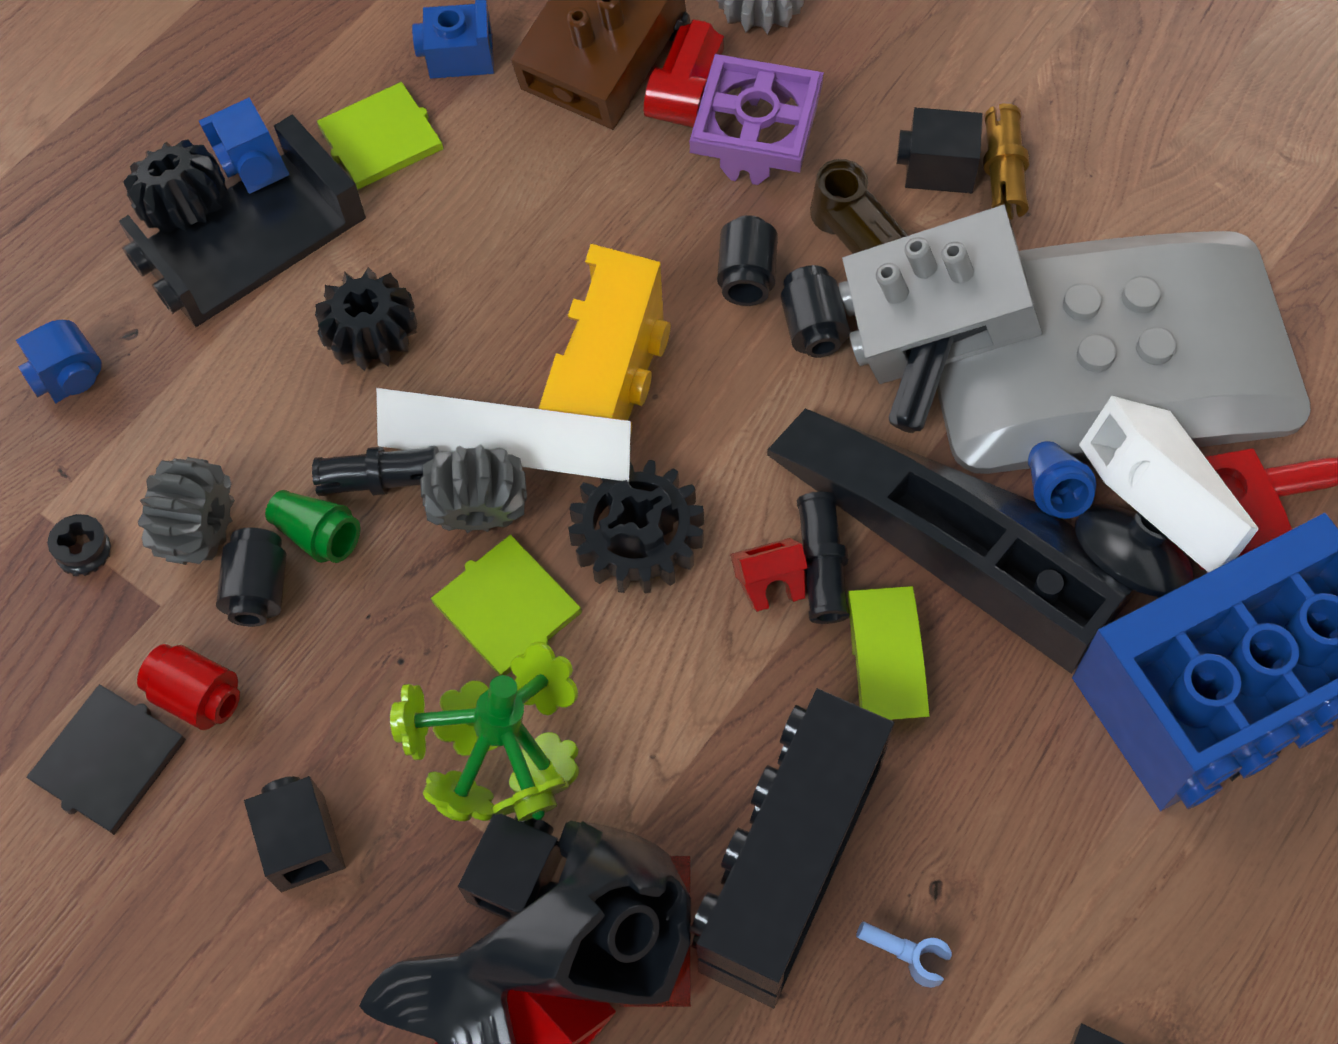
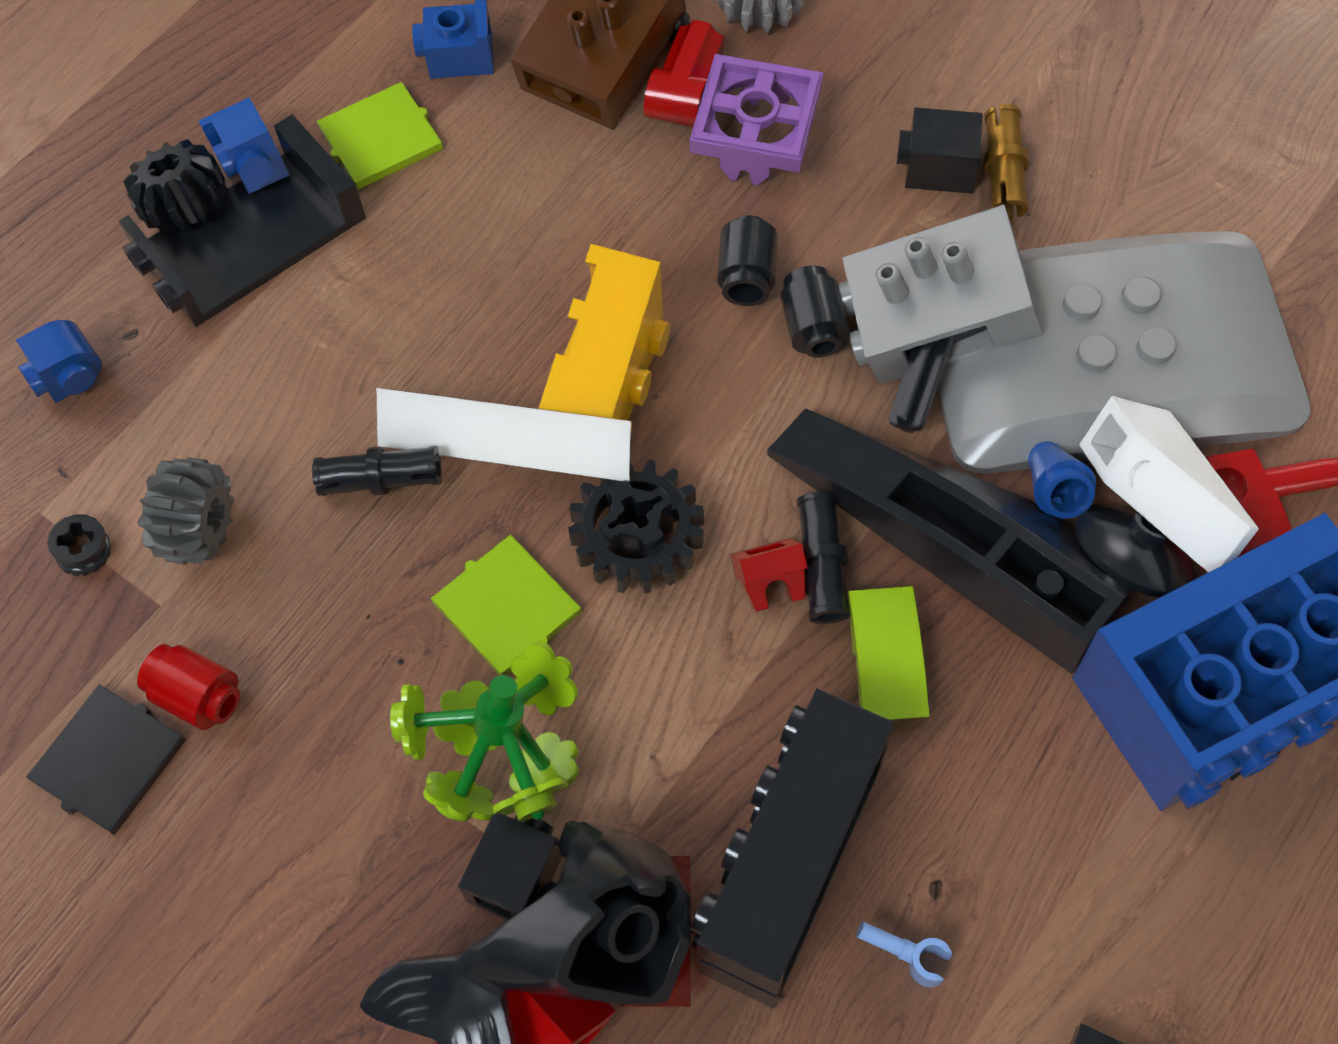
black brick [216,528,287,627] -> none
black brick [244,776,346,893] -> none
green cone [265,490,361,563] -> none
black gear [315,267,418,371] -> none
dark grey gear [420,444,527,534] -> none
dark brown piece [810,159,908,254] -> none

